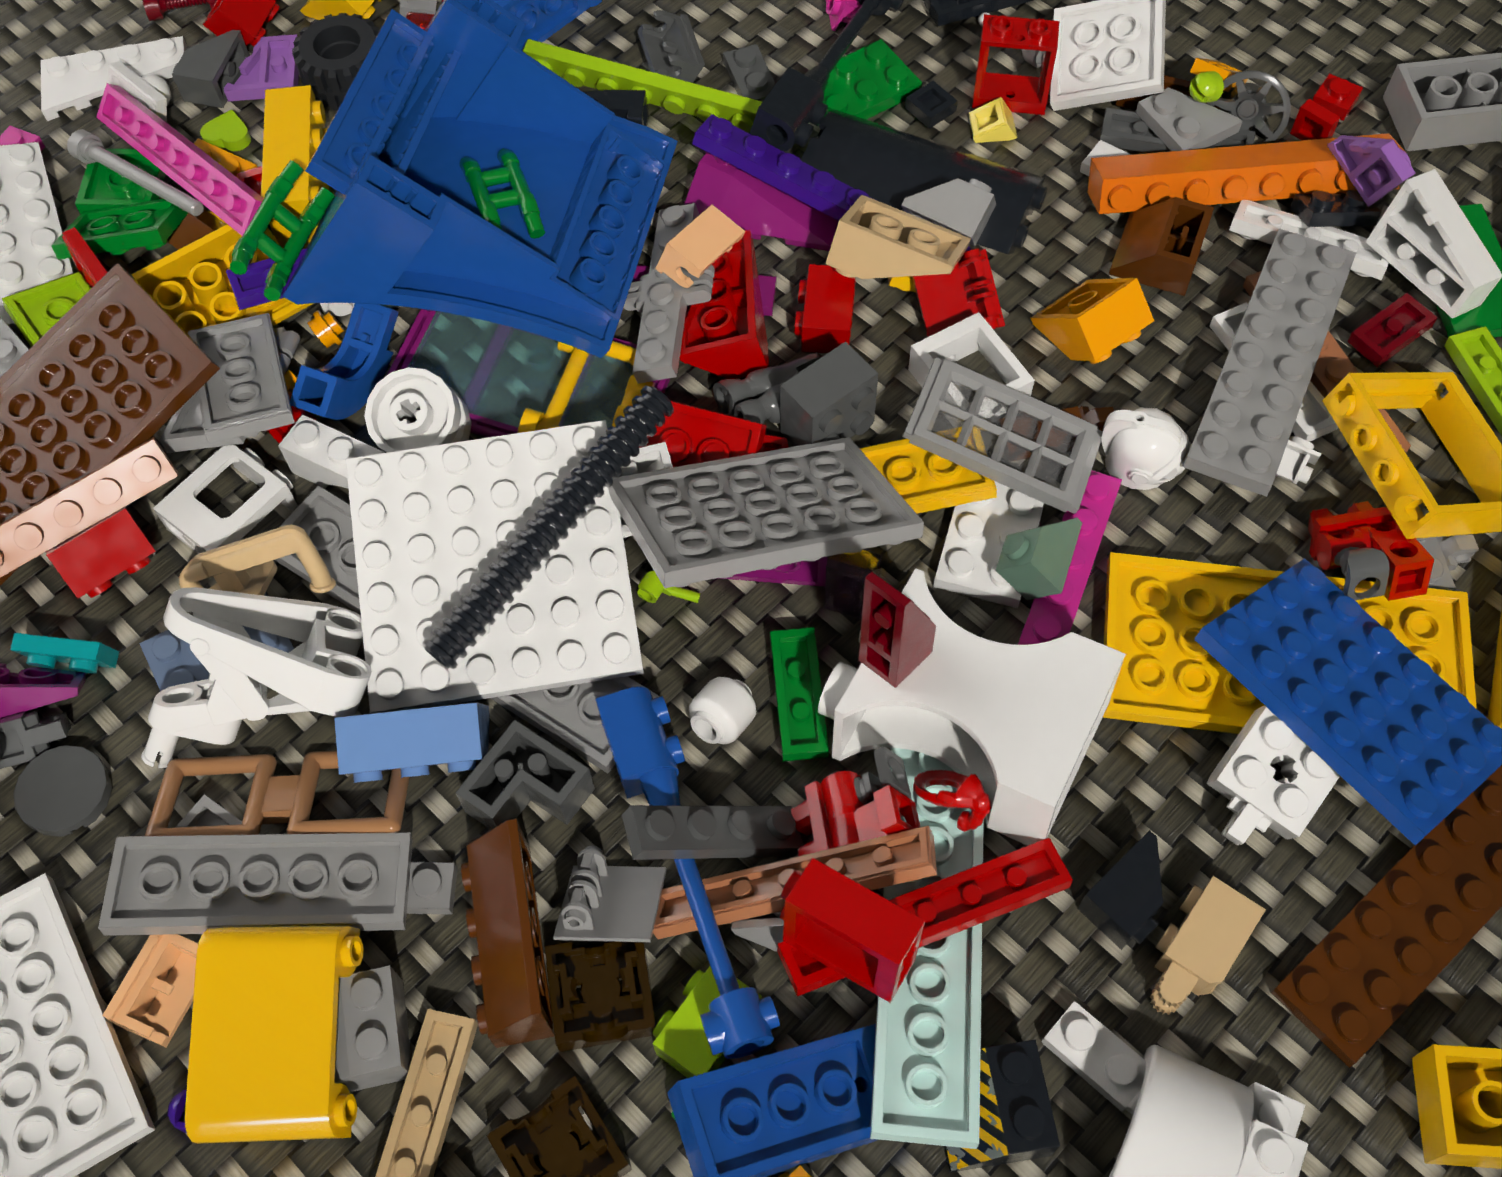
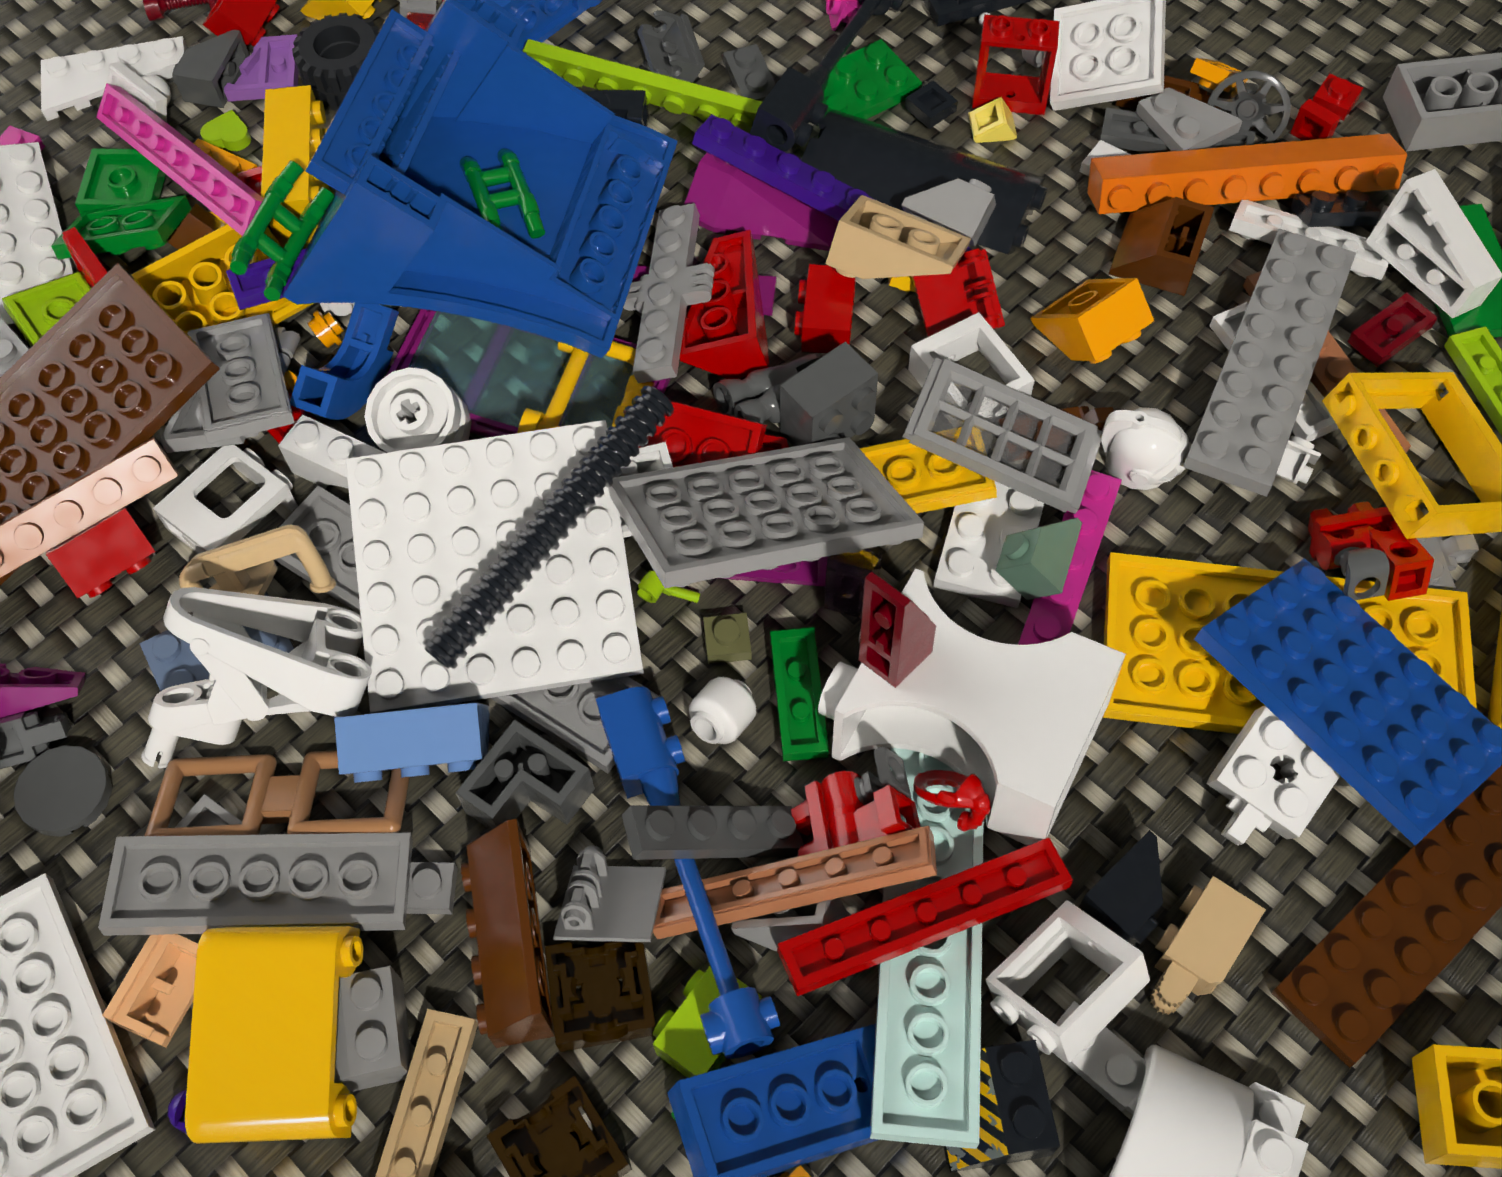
teal plate [10,633,119,673] -> none
light grey piece [67,129,204,216] -> none
light nougat hinge [655,204,746,288] -> none
red window [780,857,925,1003] -> none
lime hinge [1189,71,1224,103] -> none
medium lavender wing [1327,135,1416,207] -> none
none -> olive plate [703,613,752,664]
none -> white window [985,900,1150,1064]

